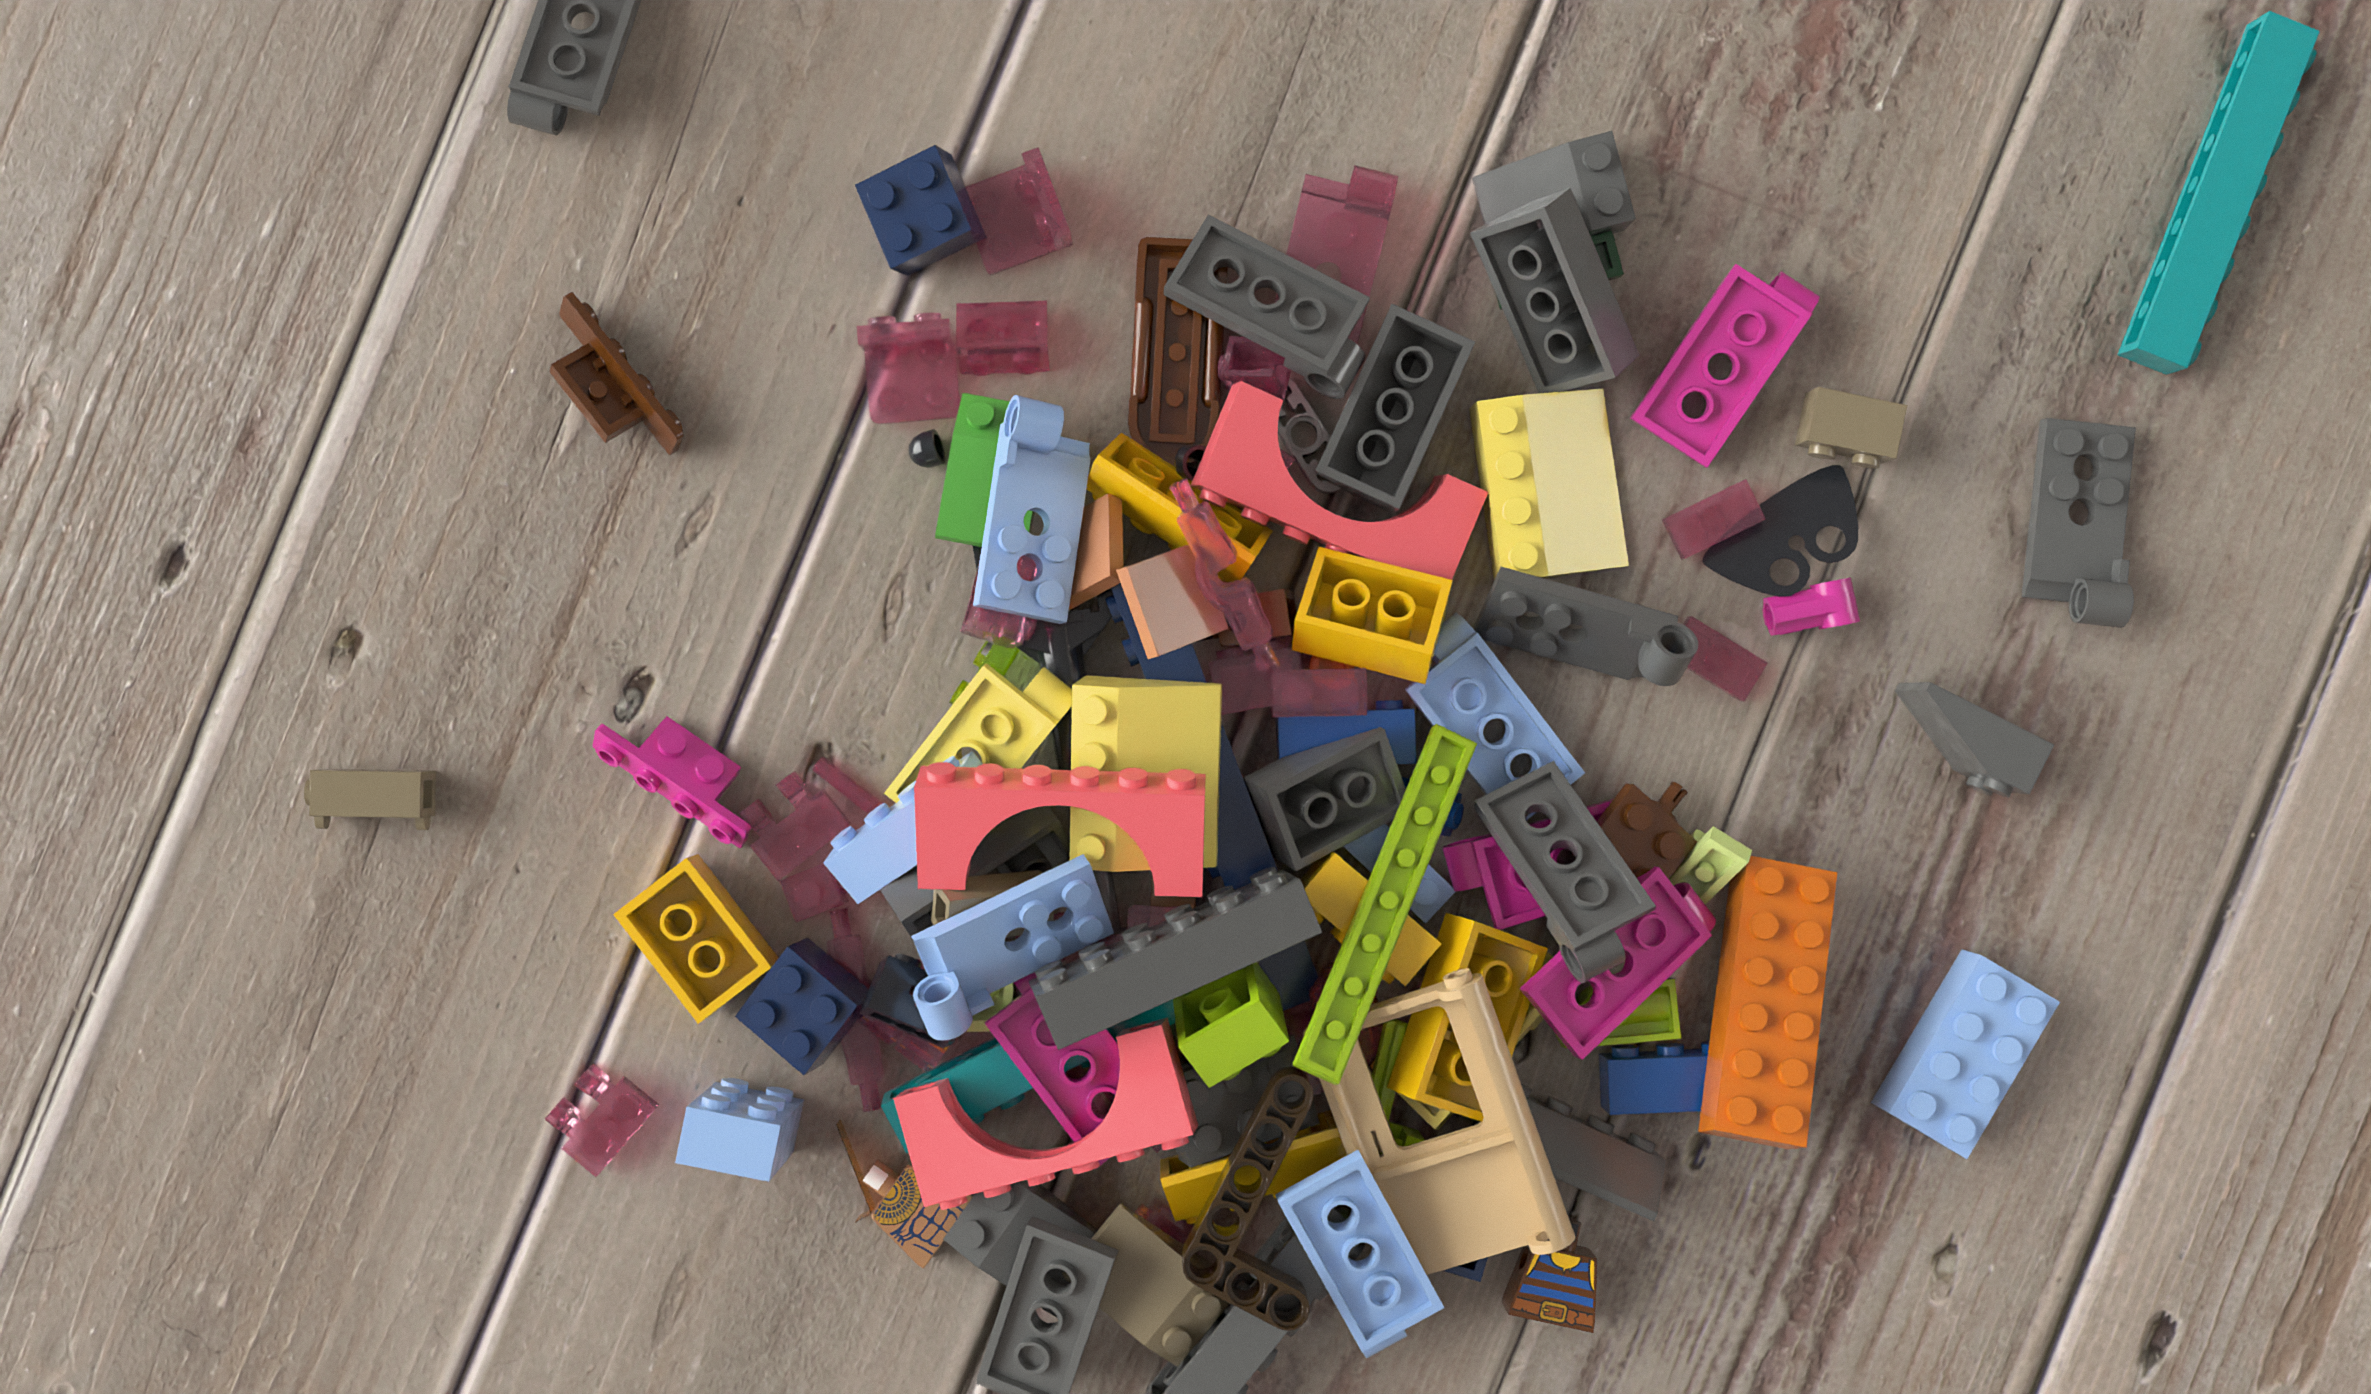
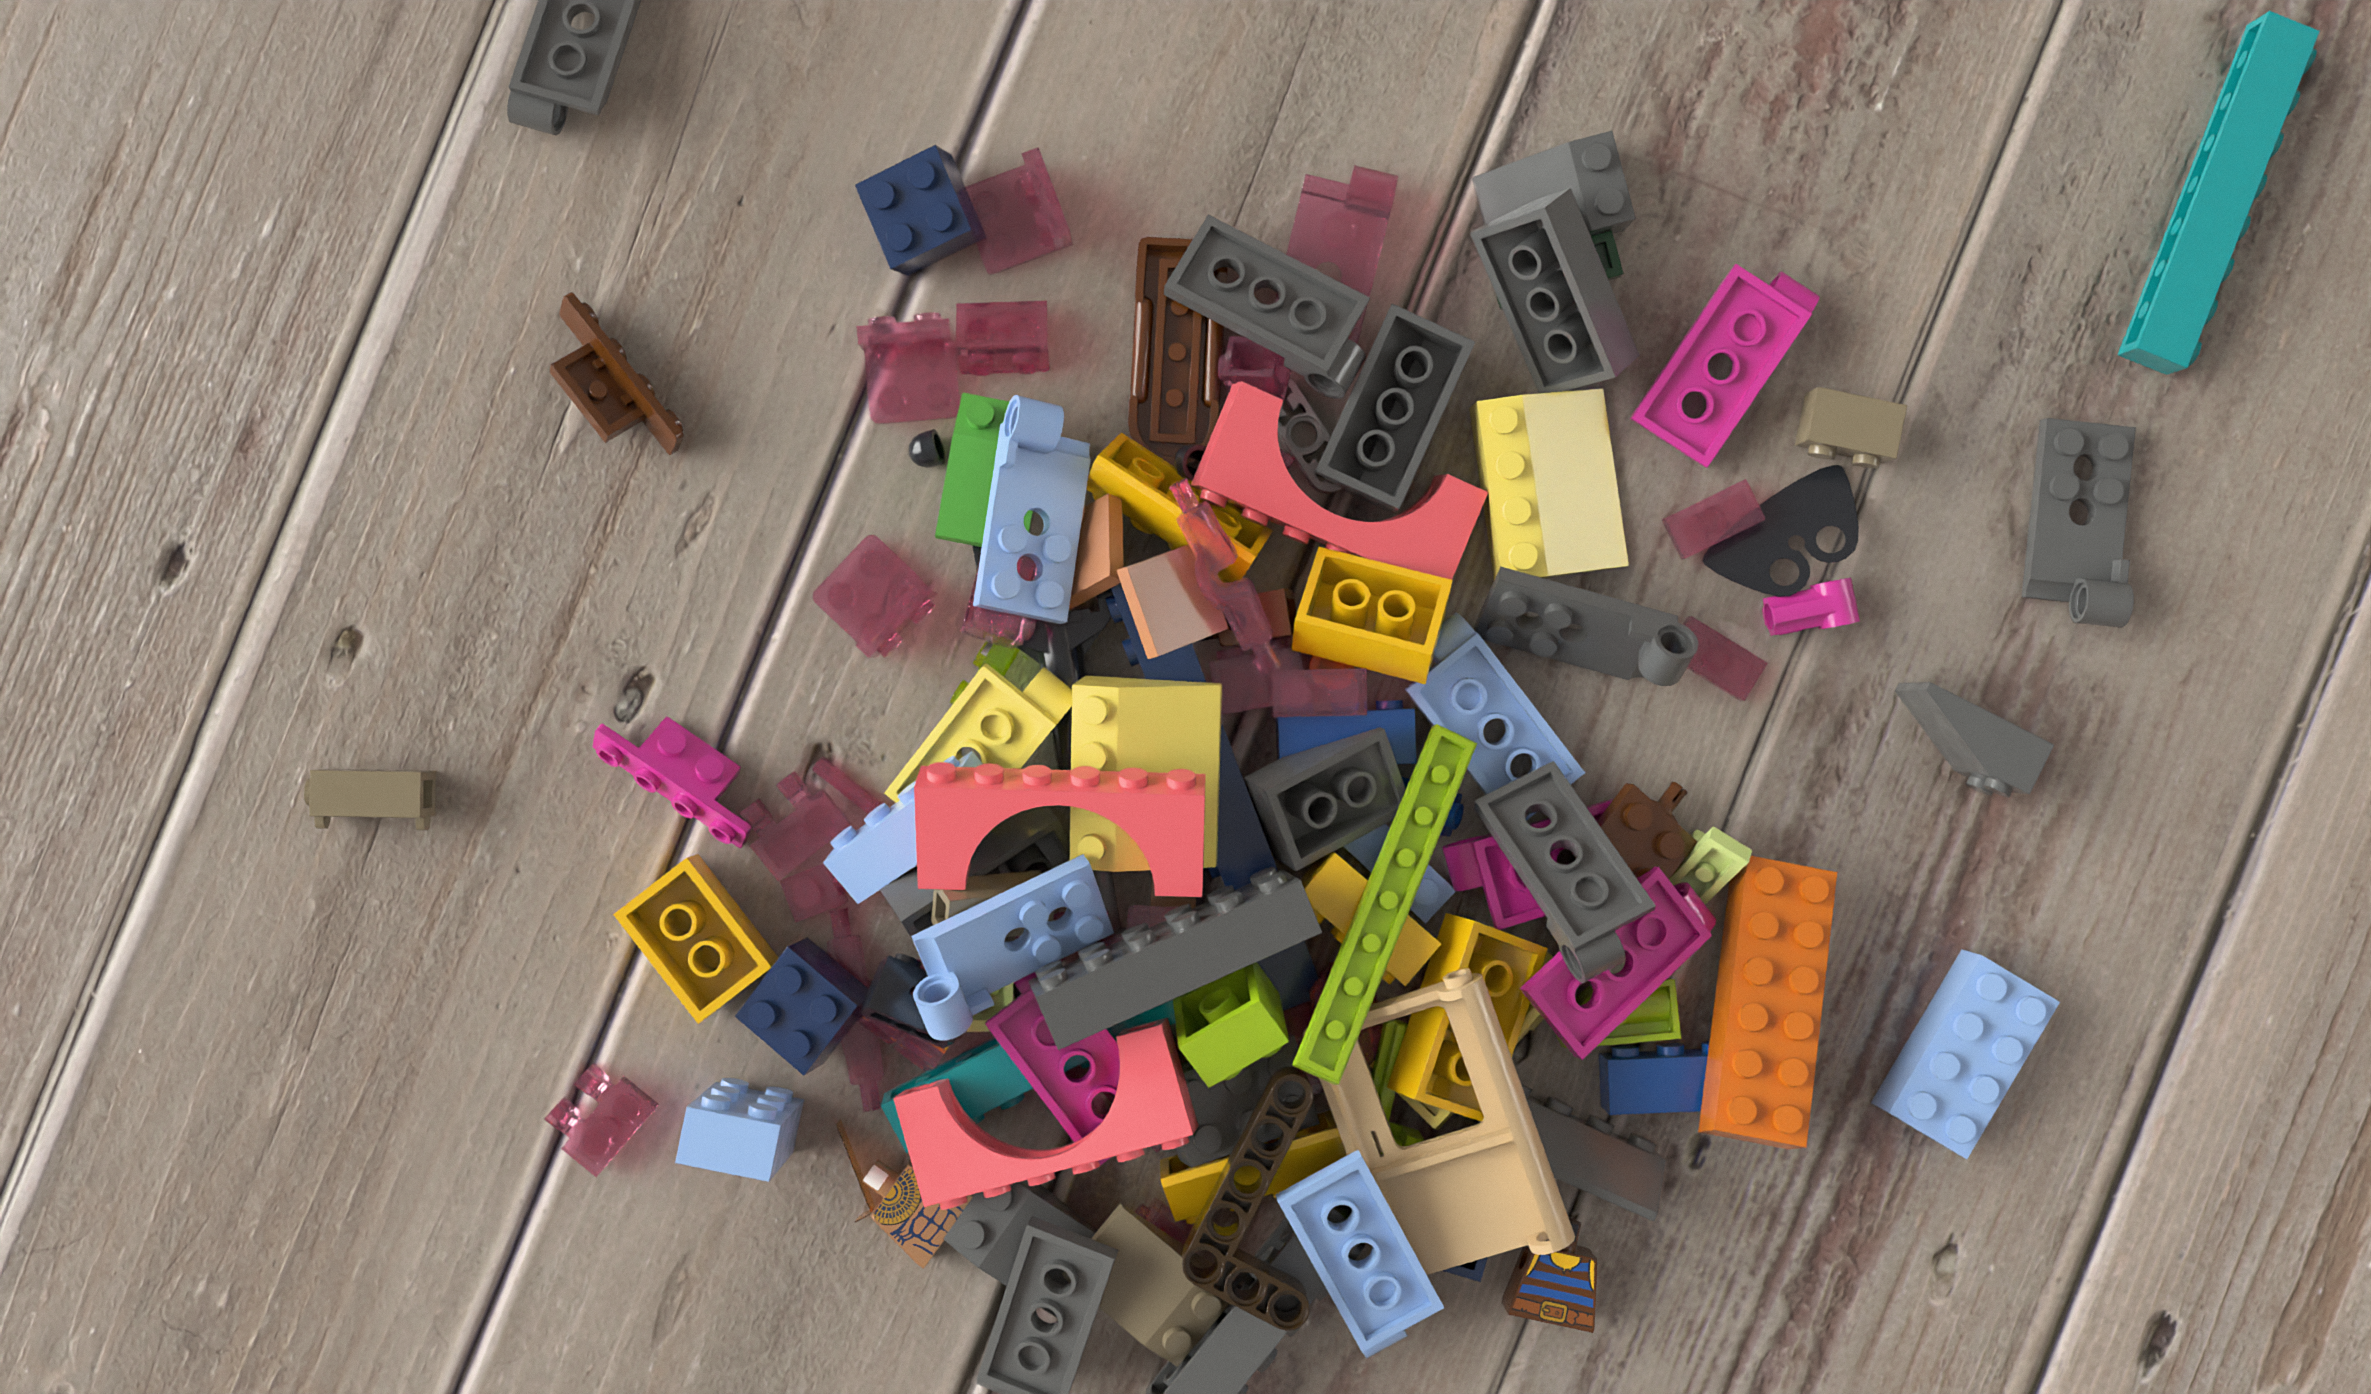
none -> clear pink bracket [813,535,937,659]

